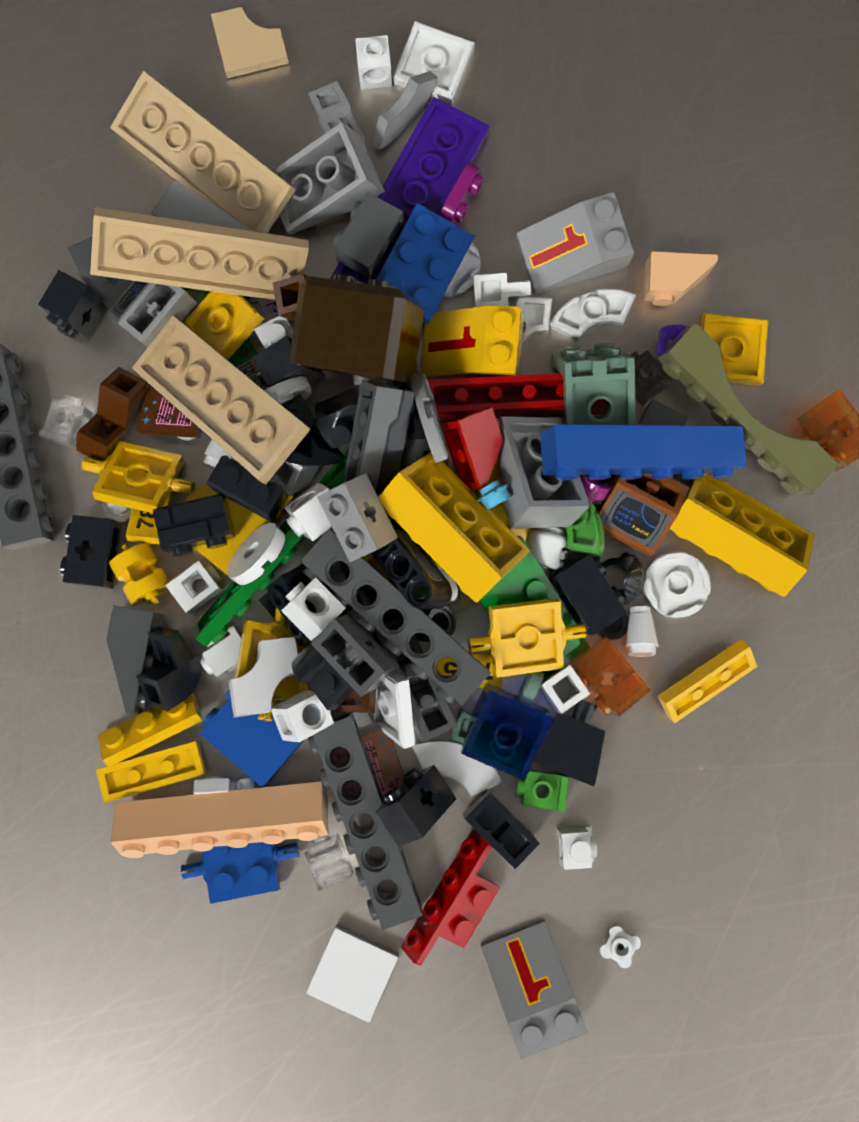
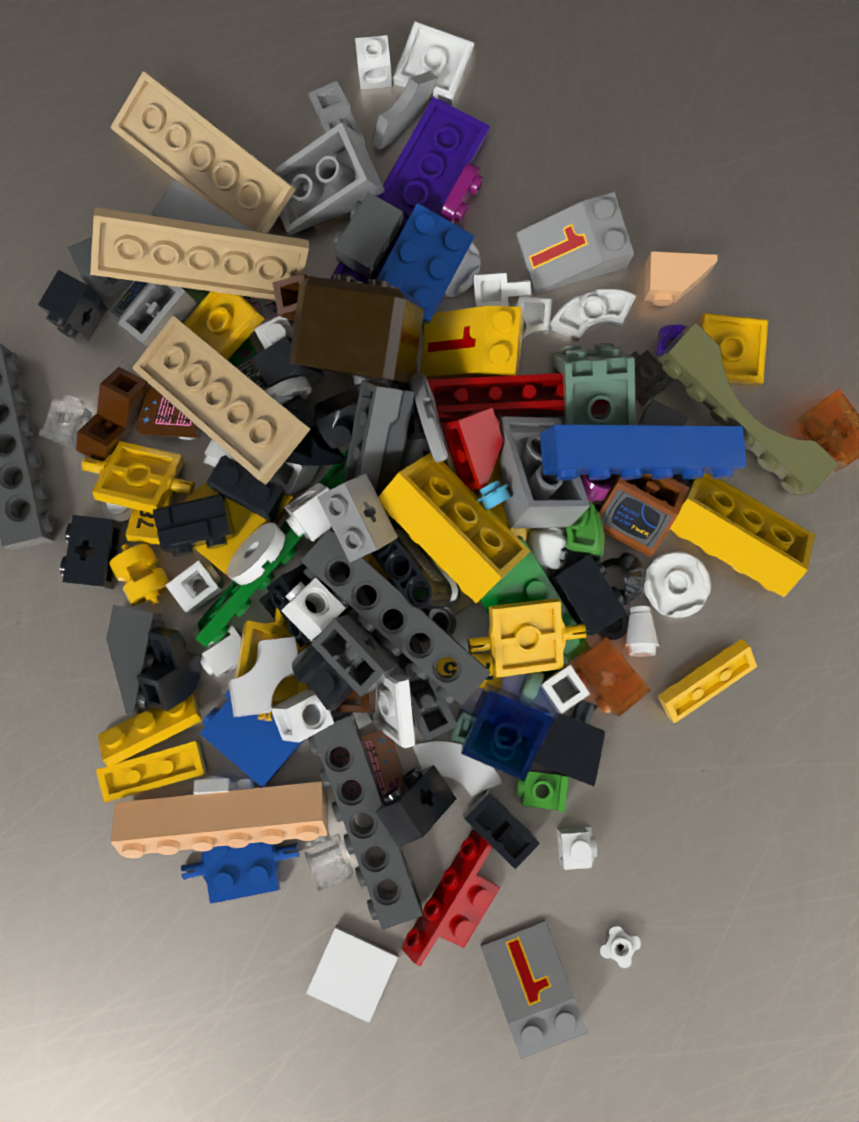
tan tile [211,7,289,79] -> none

